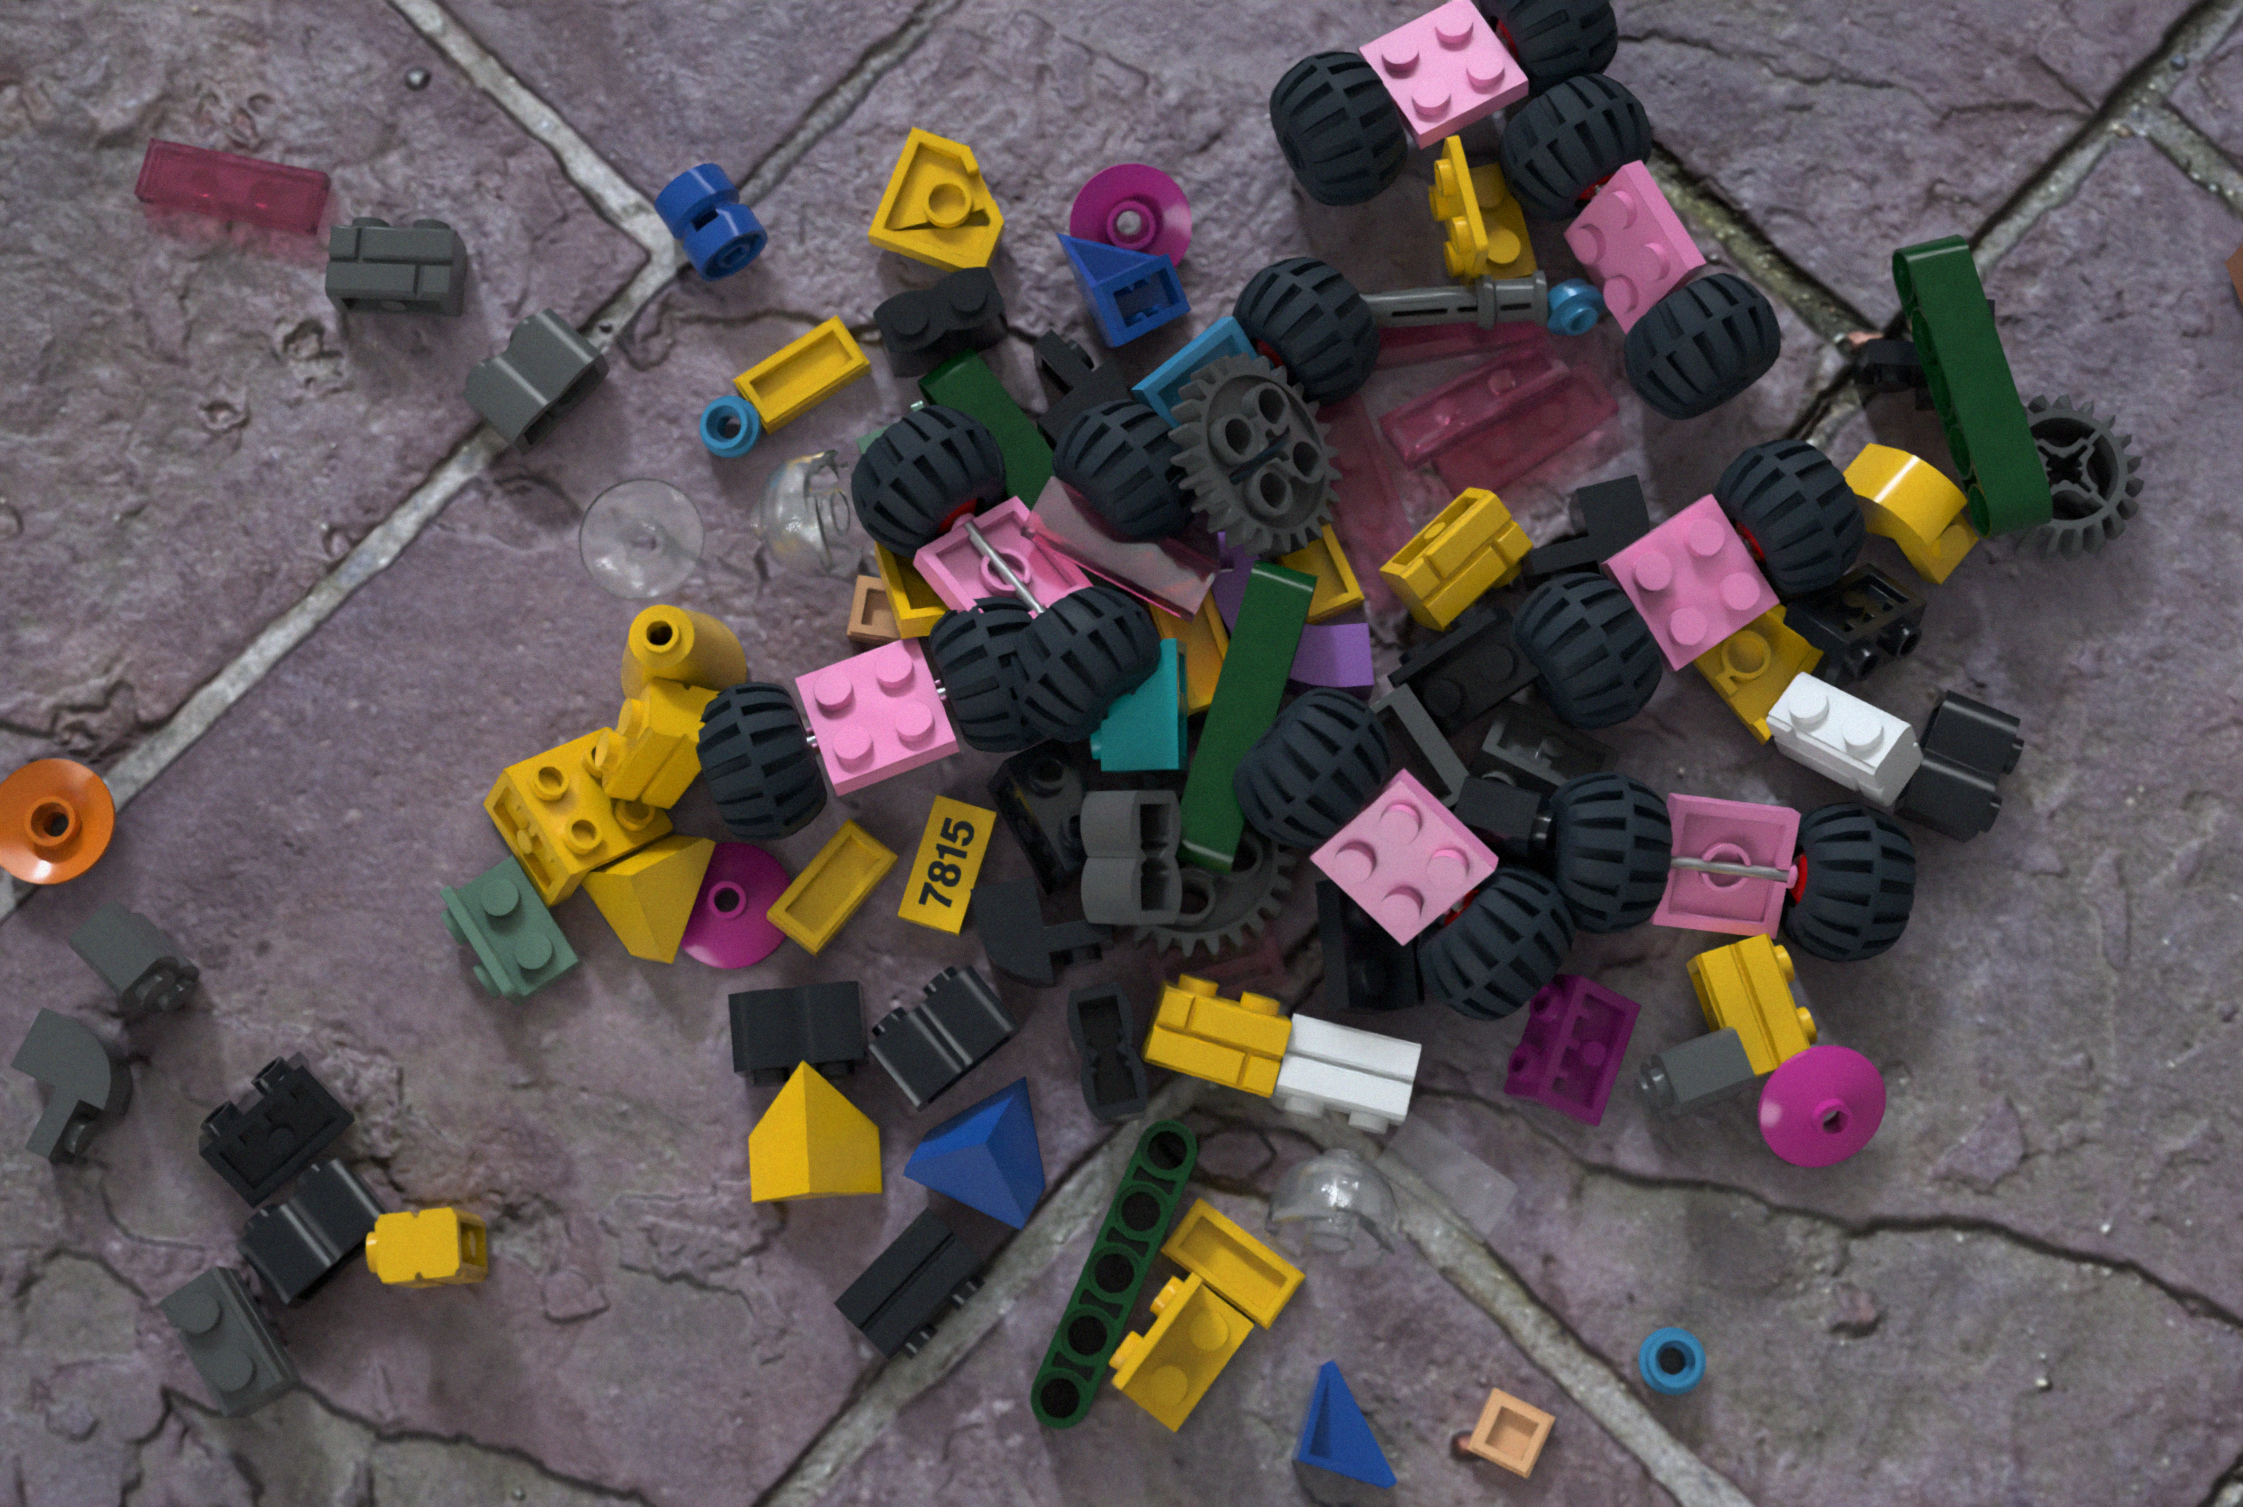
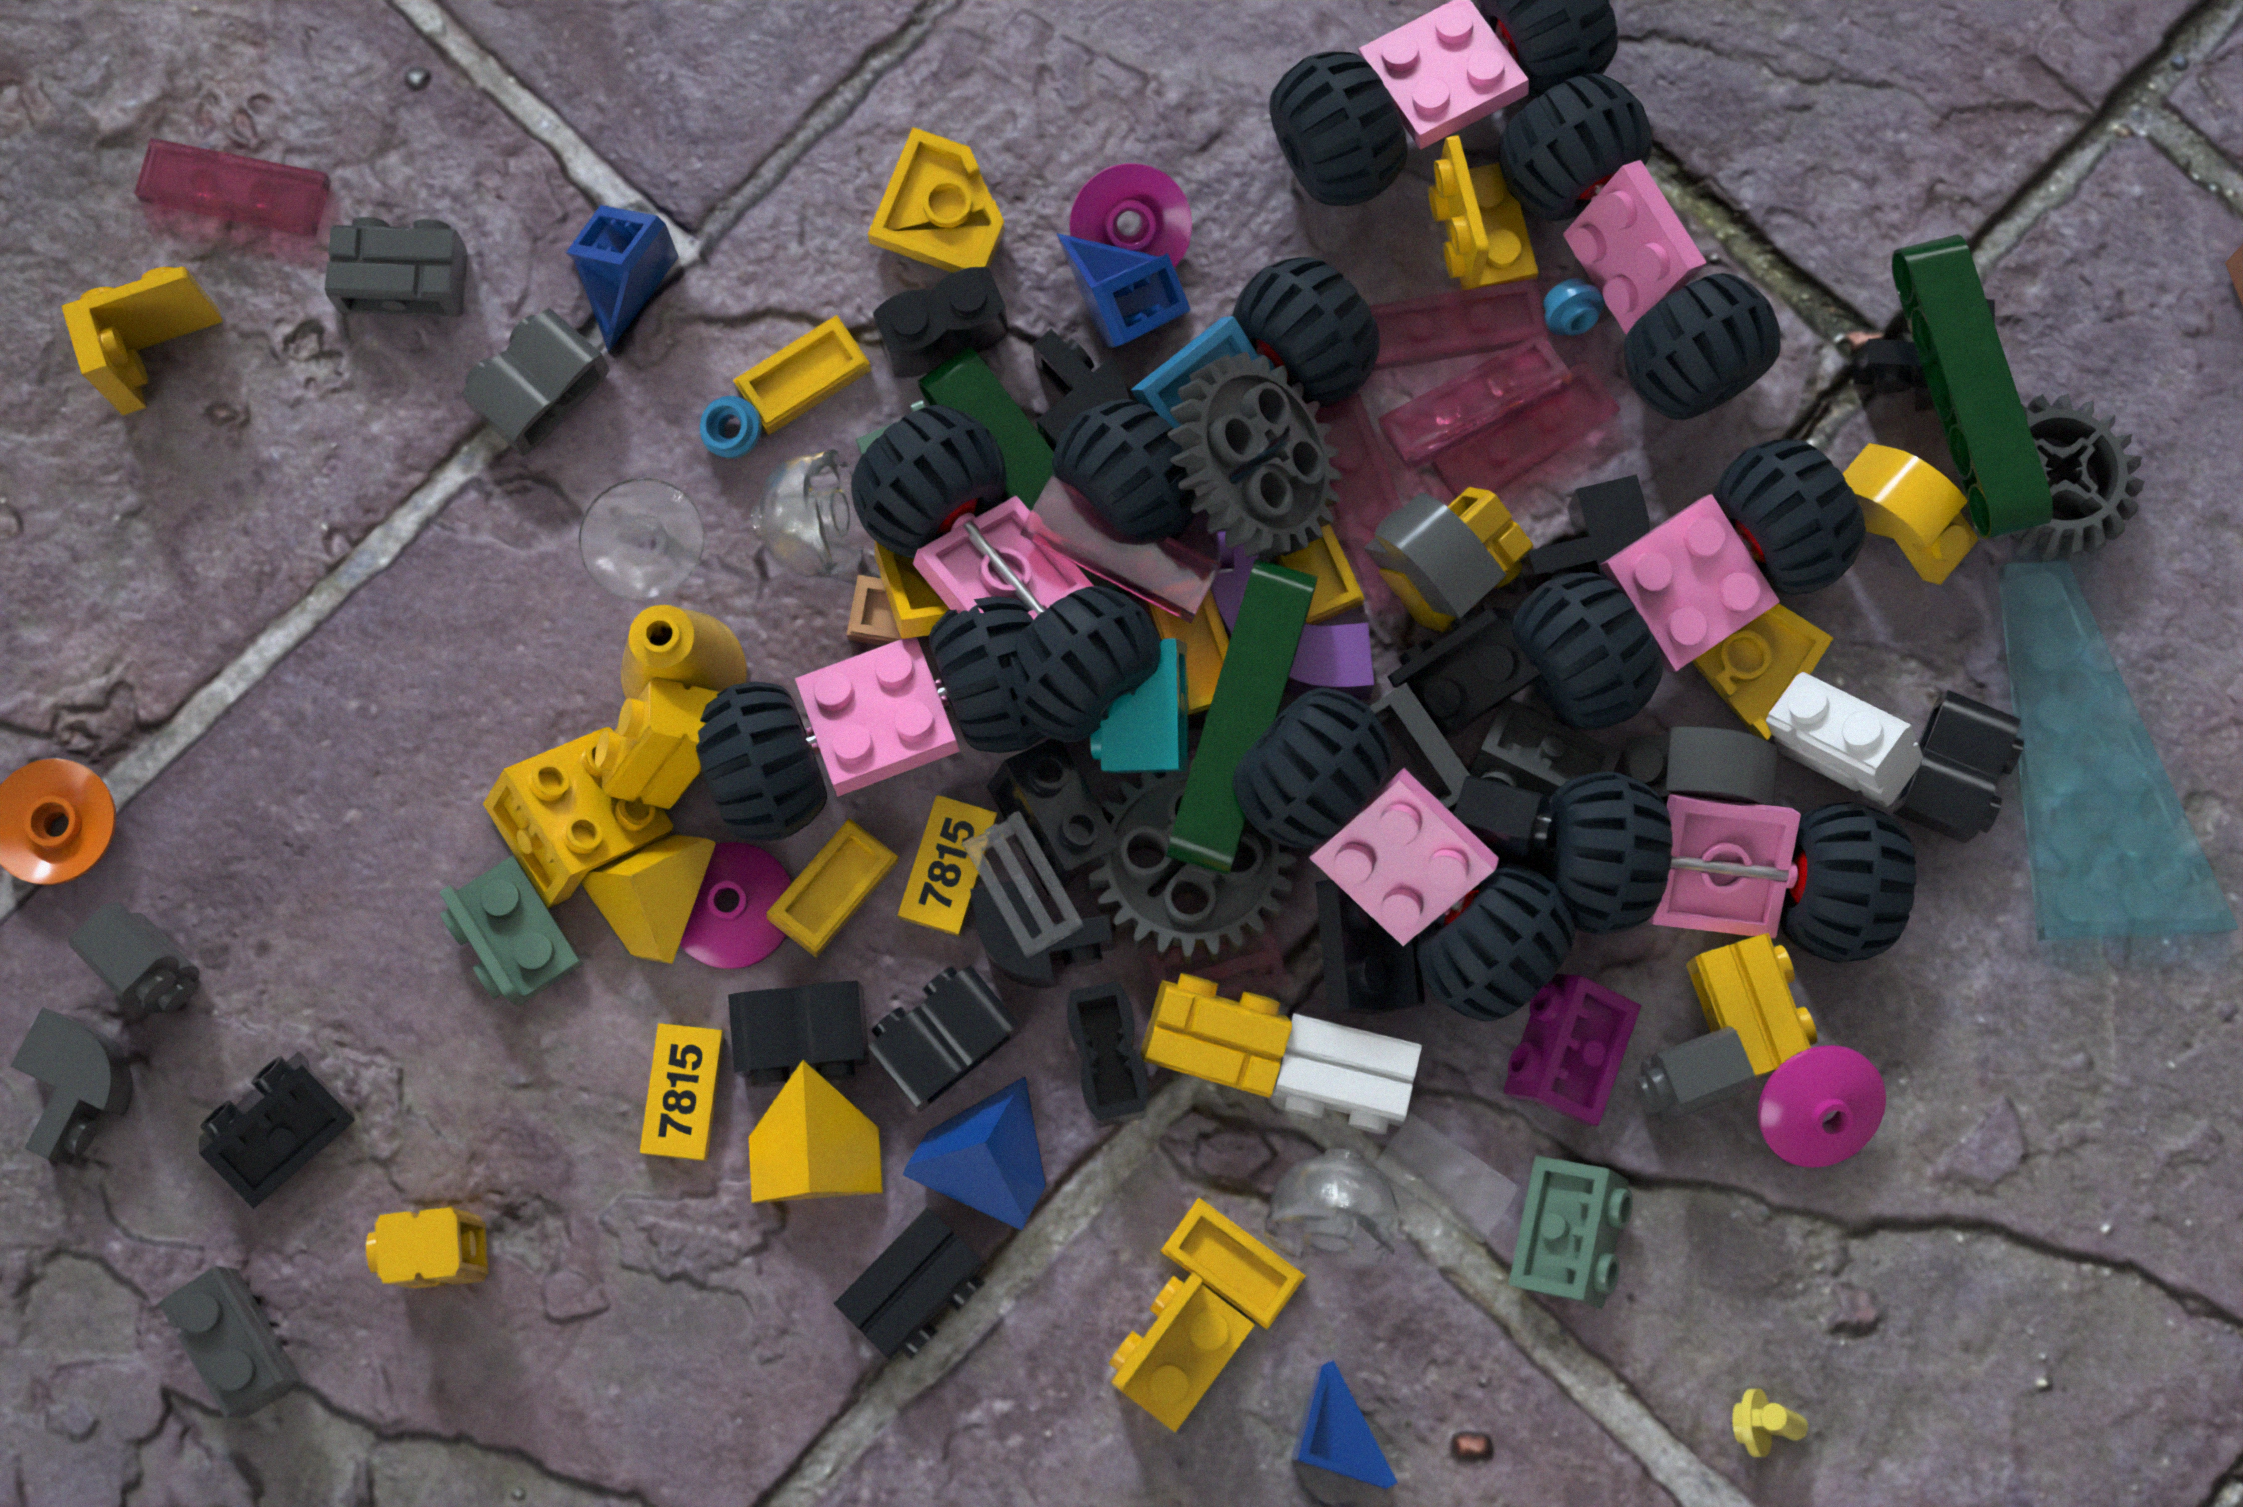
black brick [235,1157,393,1310] -> none
blue wheel [654,163,768,282] -> none
dark green beam [1030,1120,1198,1429] -> none
dark grey brick [1080,790,1182,925] -> none
dark grey pin [1358,270,1548,331] -> none
light nougat tile [1465,1388,1556,1479] -> none
dark azure plate [1638,1327,1706,1395] -> none
black bracket [1782,563,1928,690] -> none
none -> yellow bracket [61,266,223,415]
none -> blue slope [565,205,679,353]
none -> yellow tile [639,1023,725,1162]
none -> clear tile [962,811,1084,959]
none -> dark grey brick [1364,492,1506,618]
none -> sand green bracket [1508,1155,1633,1309]
none -> dark grey brick [1624,727,1777,806]
none -> light yellow plate [1732,1388,1808,1457]
none -> clear light blue wing [1998,561,2239,941]

